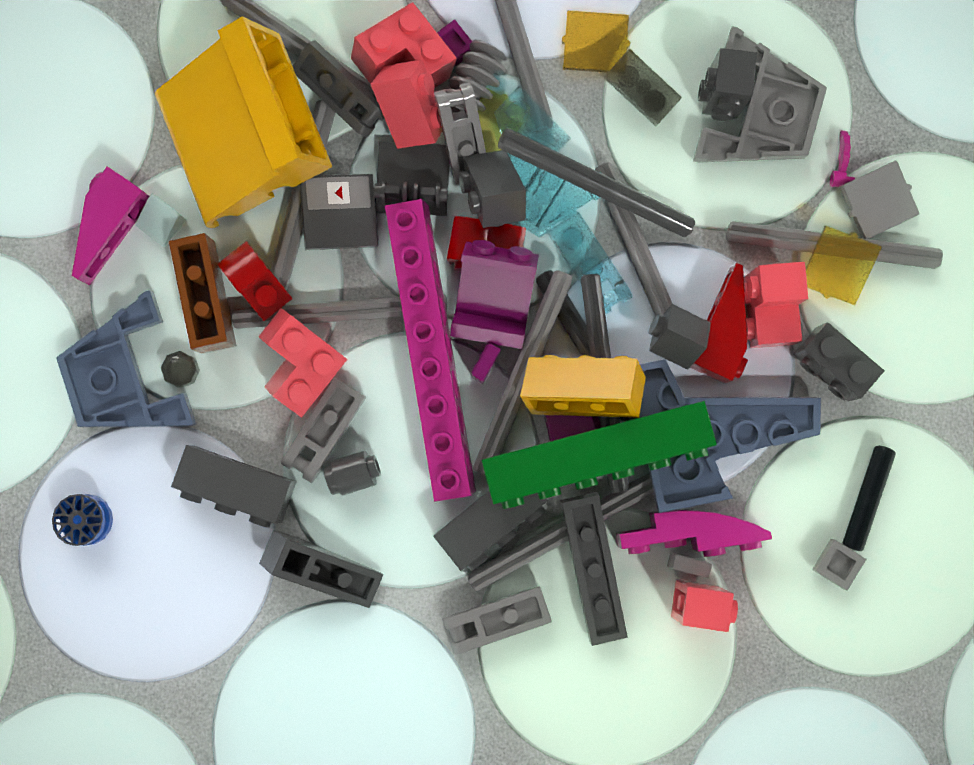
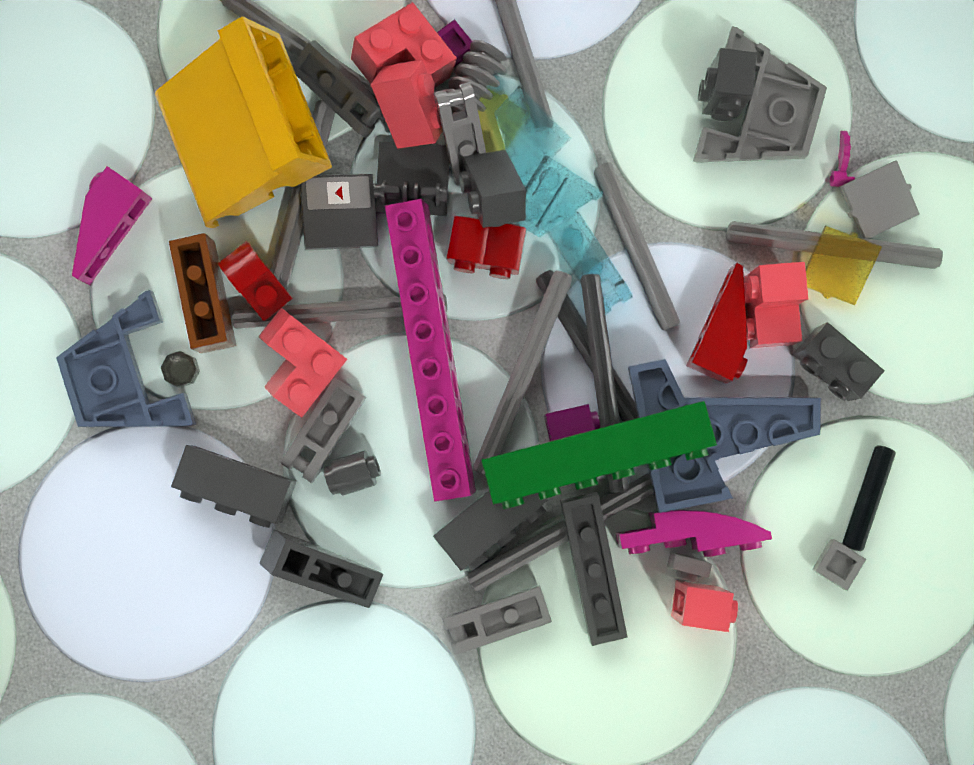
blue wheel [52,494,113,546] -> none
light aqua slope [135,193,186,247] -> none
magenta panel [450,240,539,349] -> none
magenta tile [471,343,501,384] -> none
dark grey axle [498,128,695,237] -> none
yellow brick [520,355,646,418] -> none
clear yellow piece [561,10,631,74] -> none
clear smoke plate [604,48,682,127] -> none
dark grey brick [648,304,711,370] -> none

